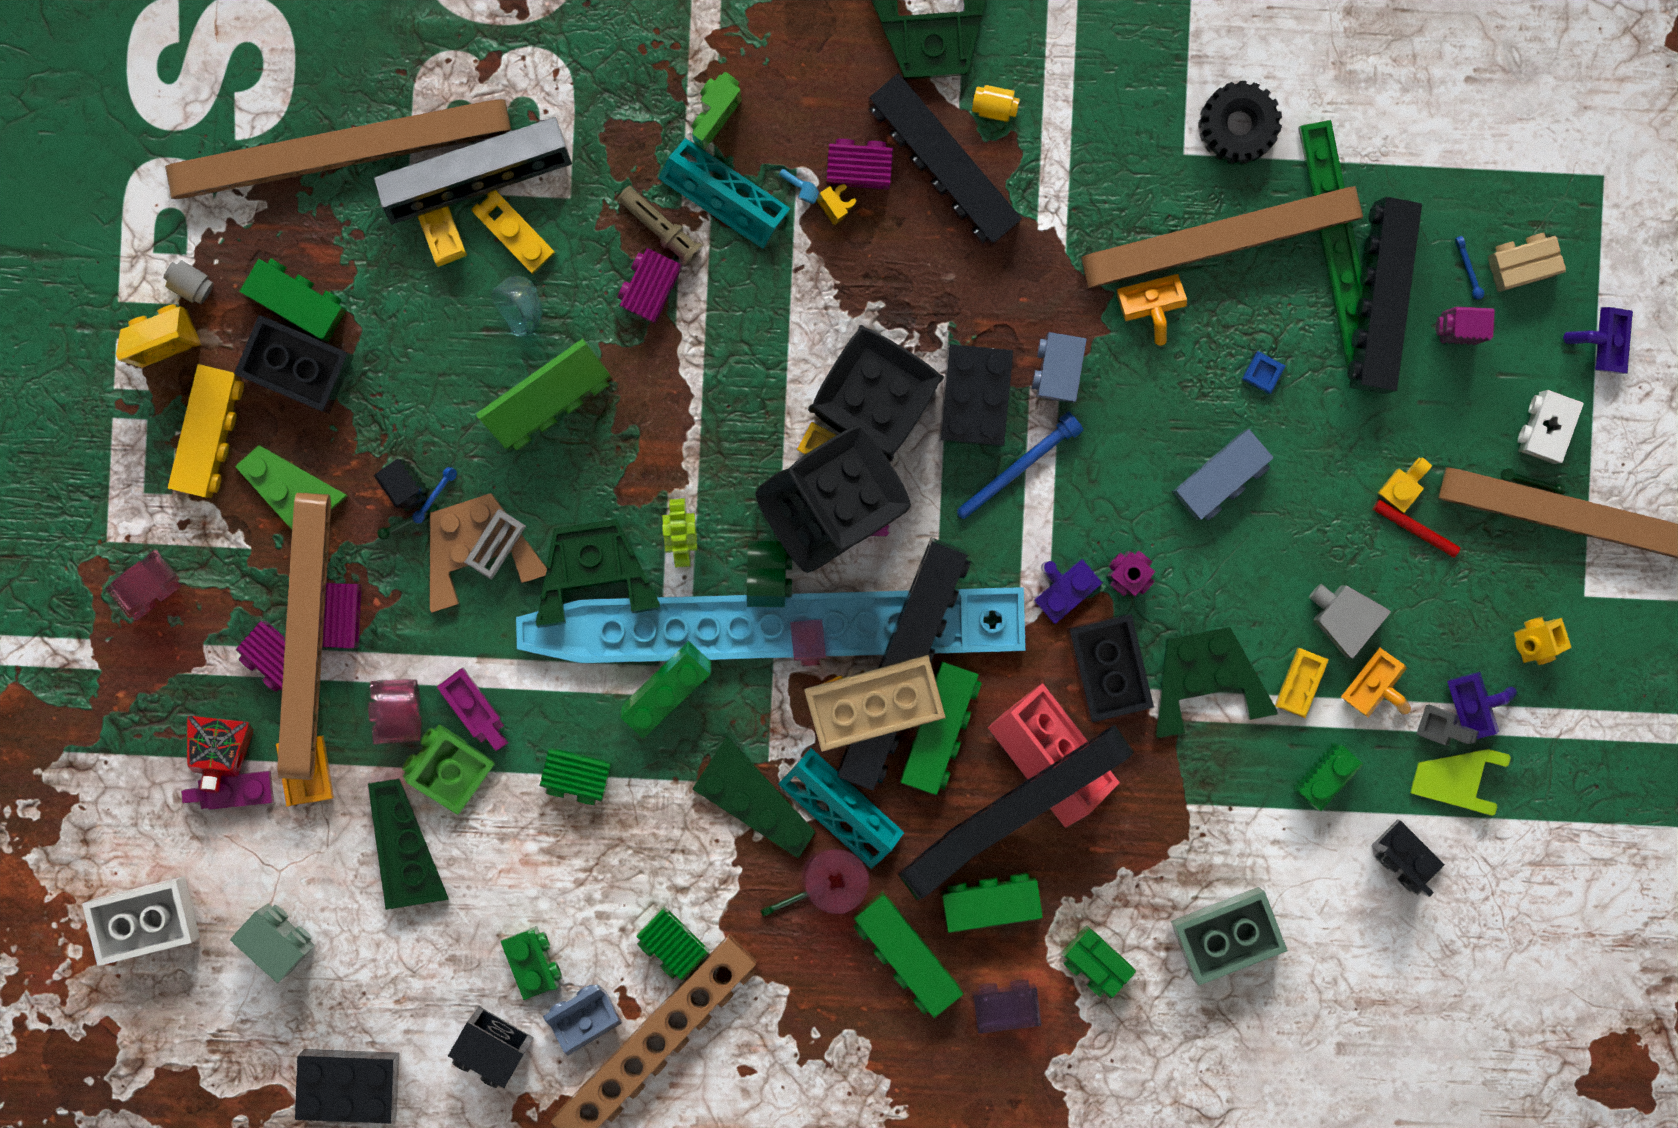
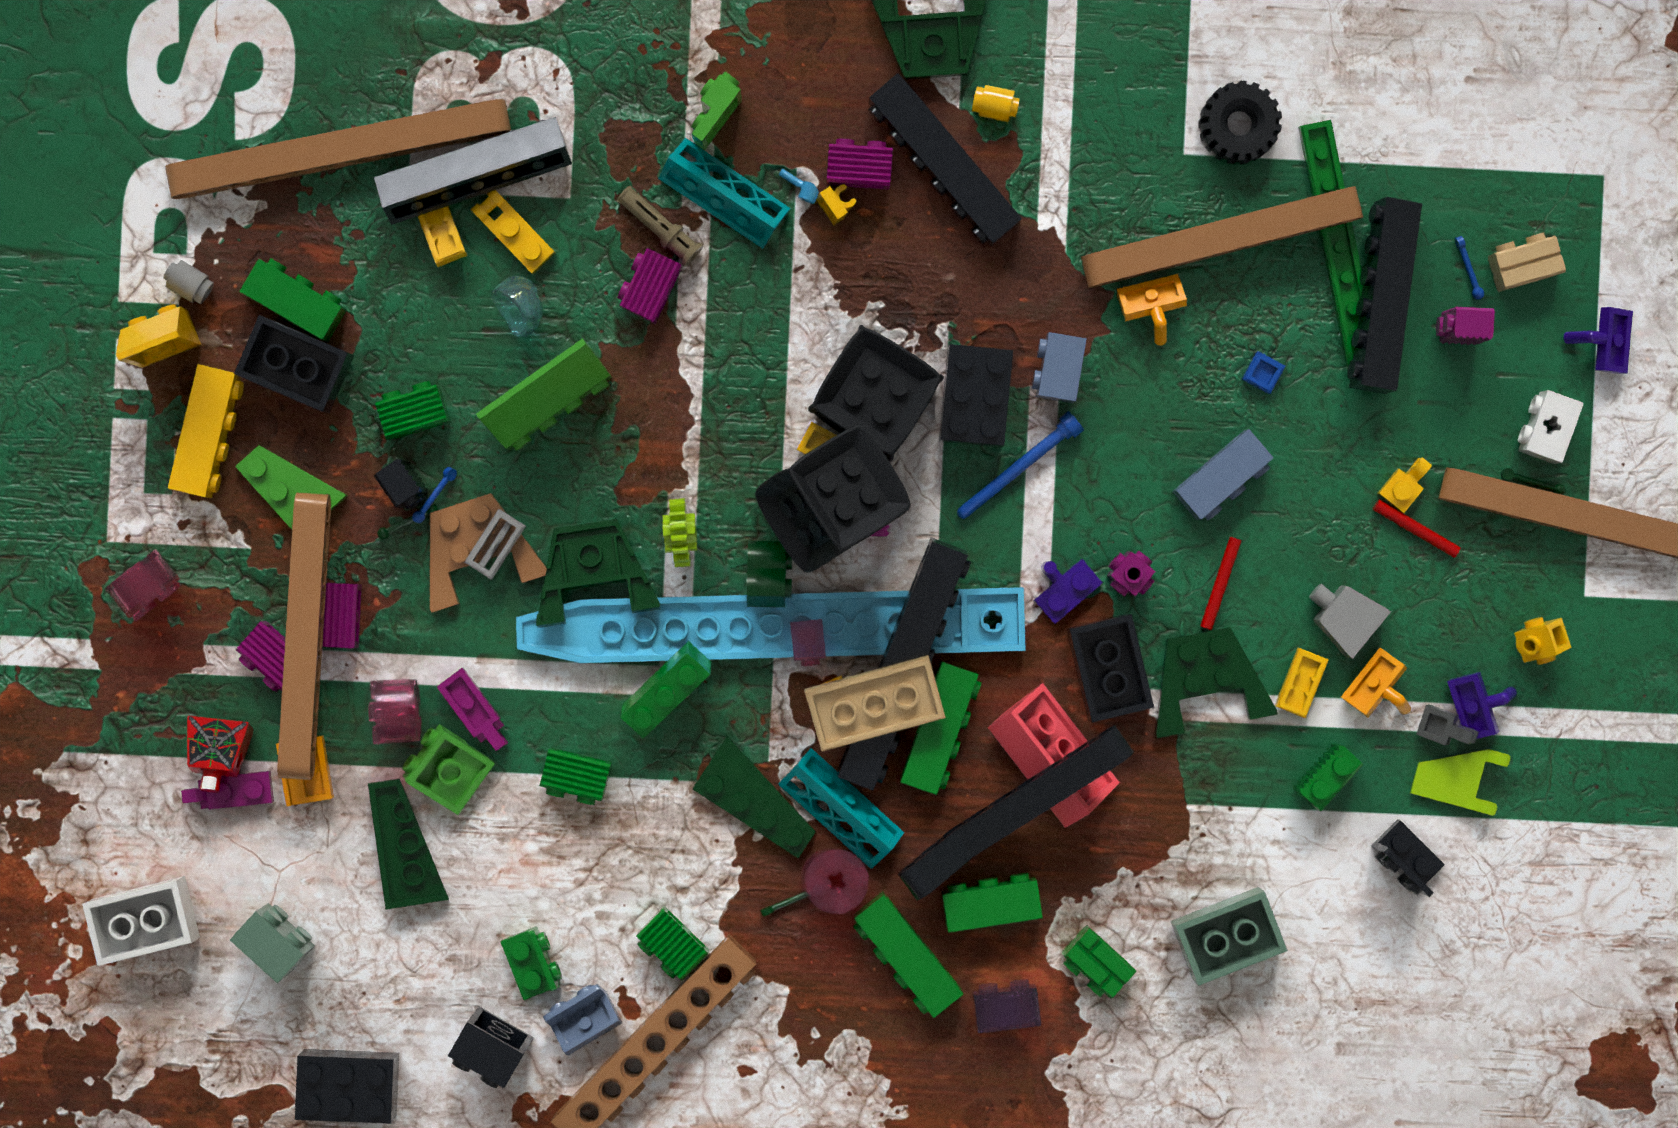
none -> green brick [375,381,451,441]
none -> red bar [1200,537,1242,630]

